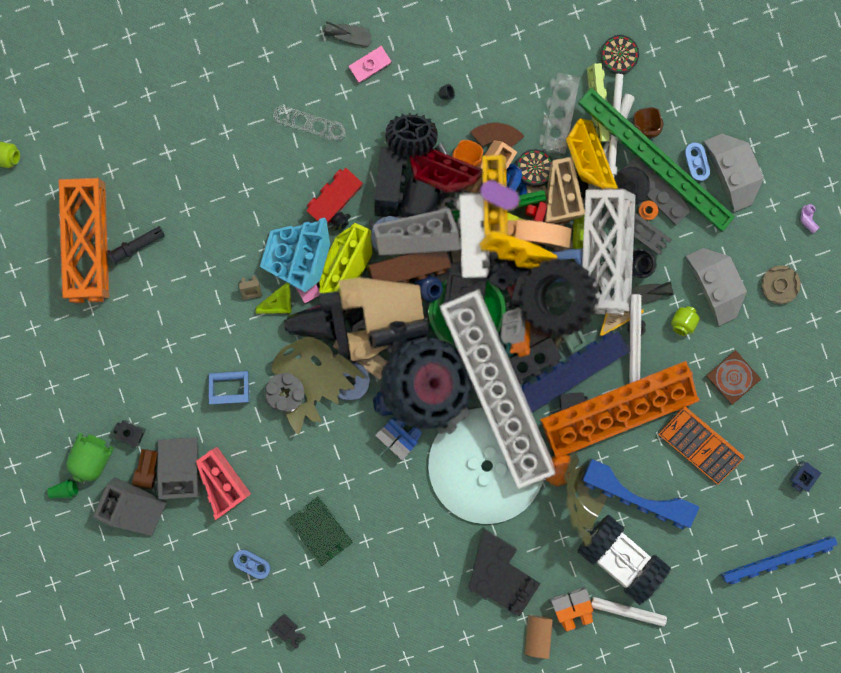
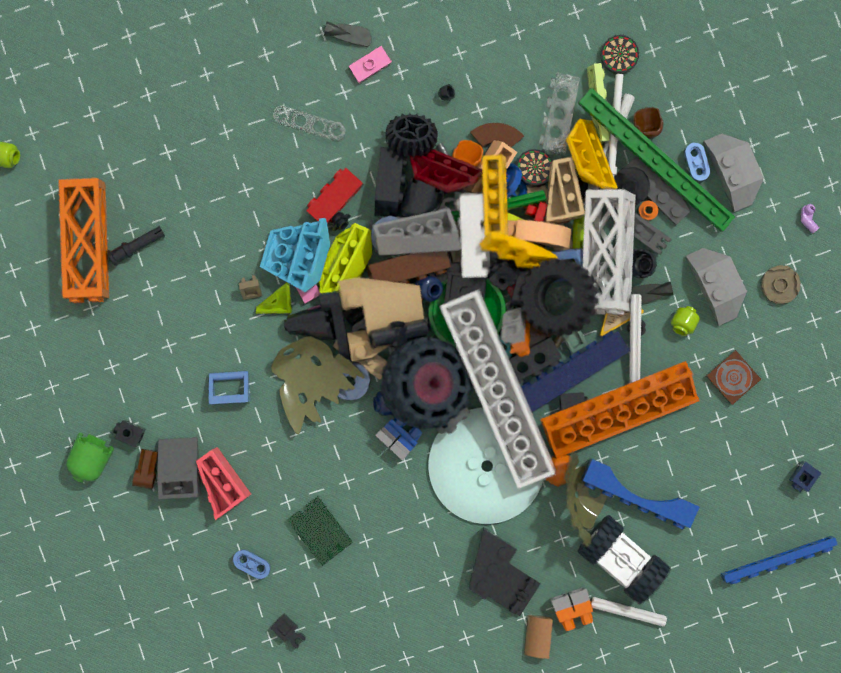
green cone [47,479,78,499] -> none
dark grey slope [93,477,167,536] -> none
dark grey plate [265,373,304,413] -> none
medium lavender tile [481,181,519,210] -> none
tile [658,406,744,485] -> none

